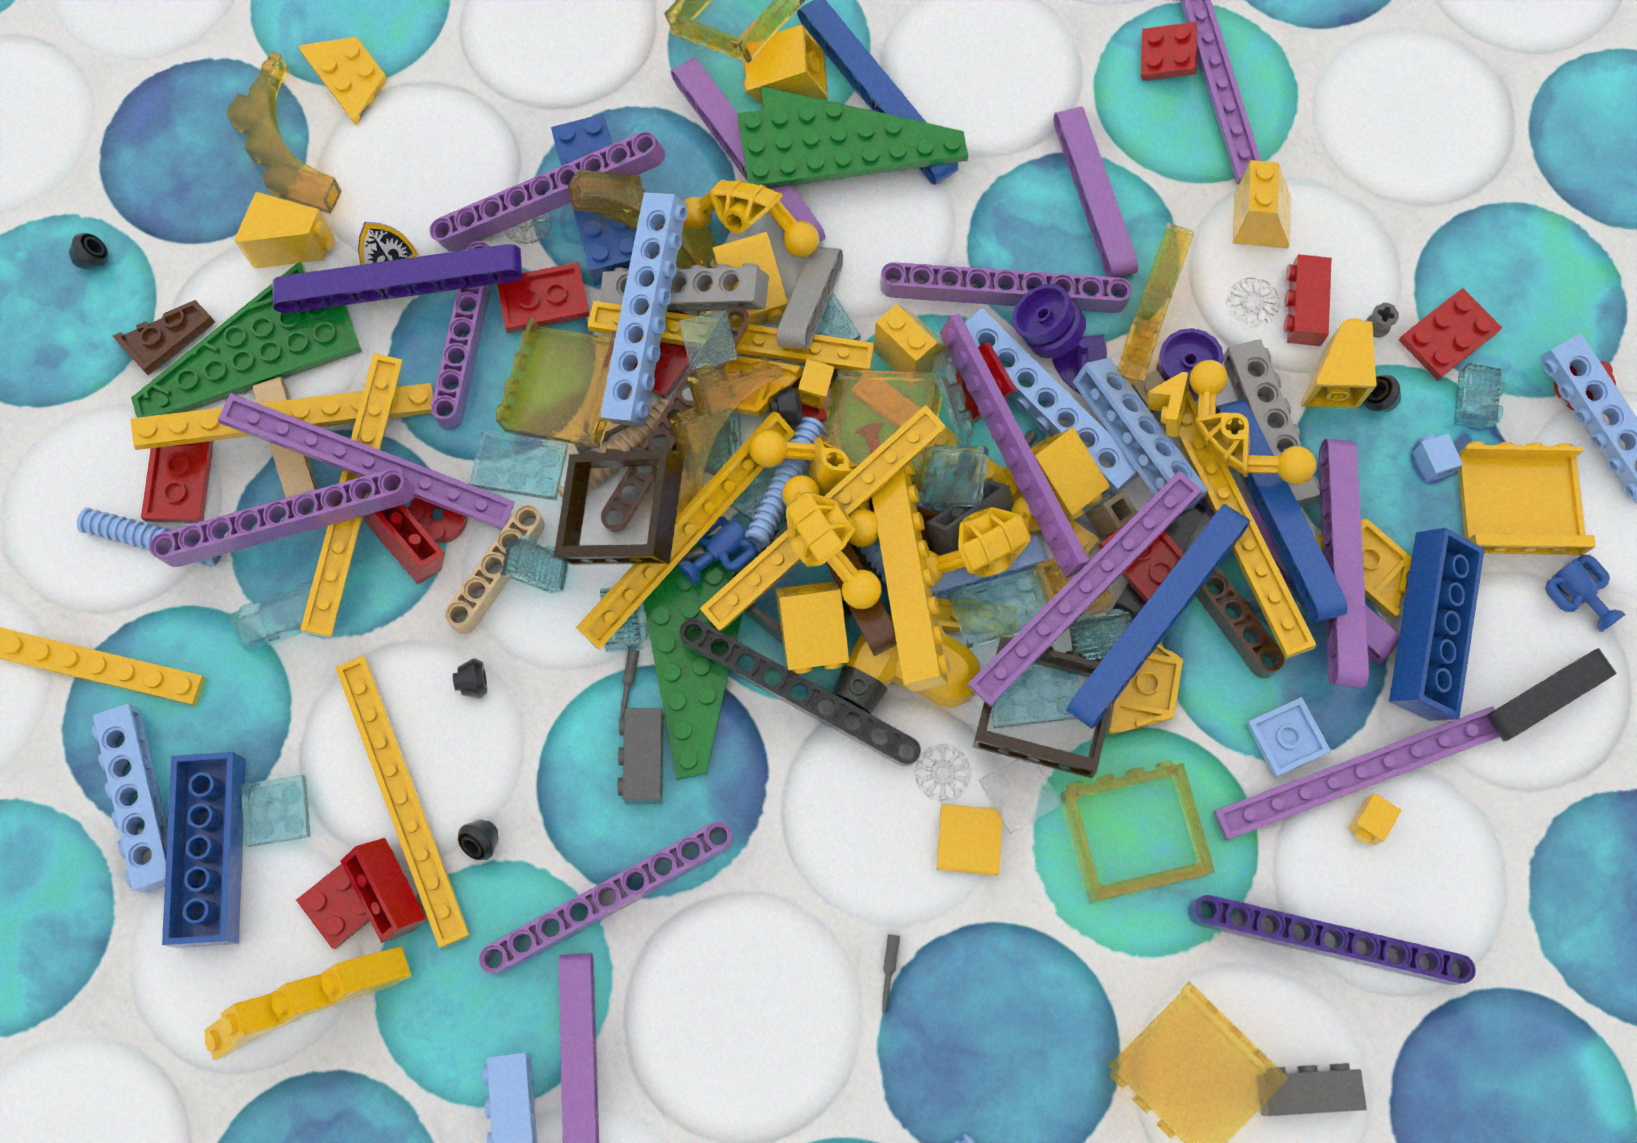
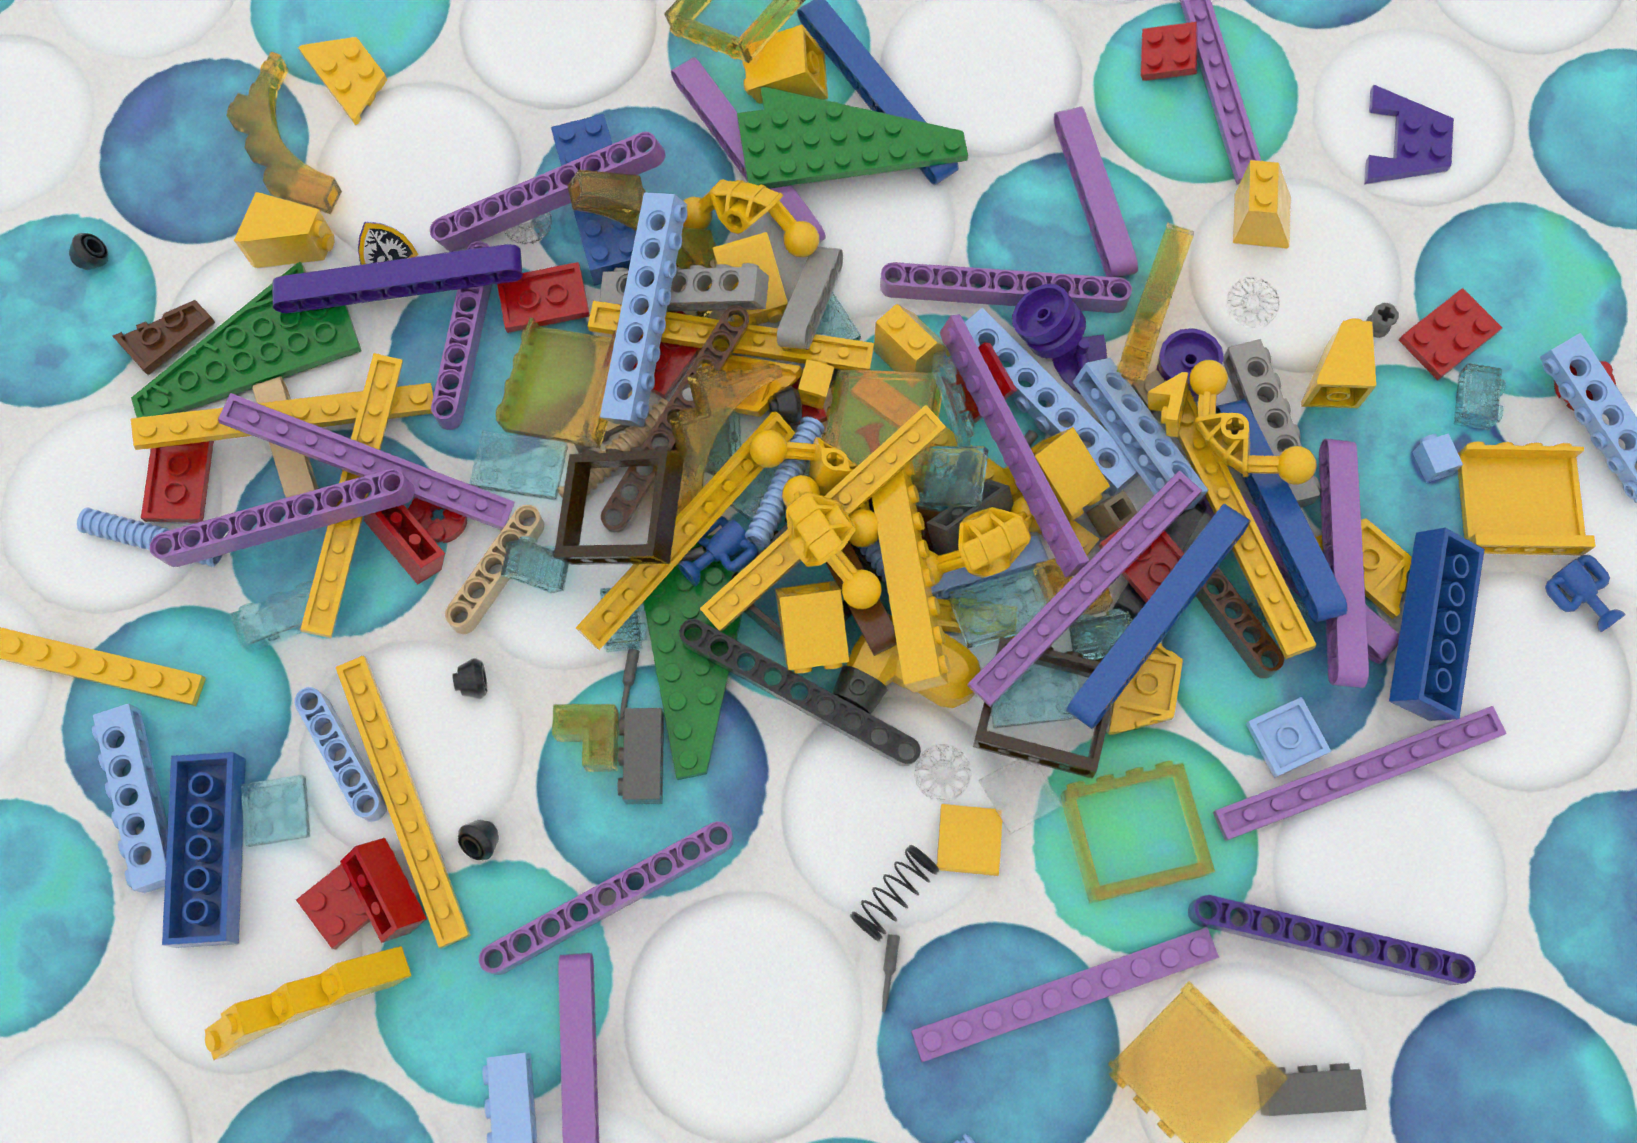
clear light blue piece [679,310,738,371] -> none
red brick [1283,254,1332,346] -> none
yellow brick [1348,793,1402,845] -> none
black cone [1363,374,1401,412] -> none
black beam [1486,648,1617,742] -> none
none -> light blue beam [294,687,386,822]
none -> clear yellow brick [552,704,619,772]
none -> black piece [850,845,939,942]
none -> medium lavender plate [911,927,1219,1062]
none -> dark purple wing [1364,84,1454,185]

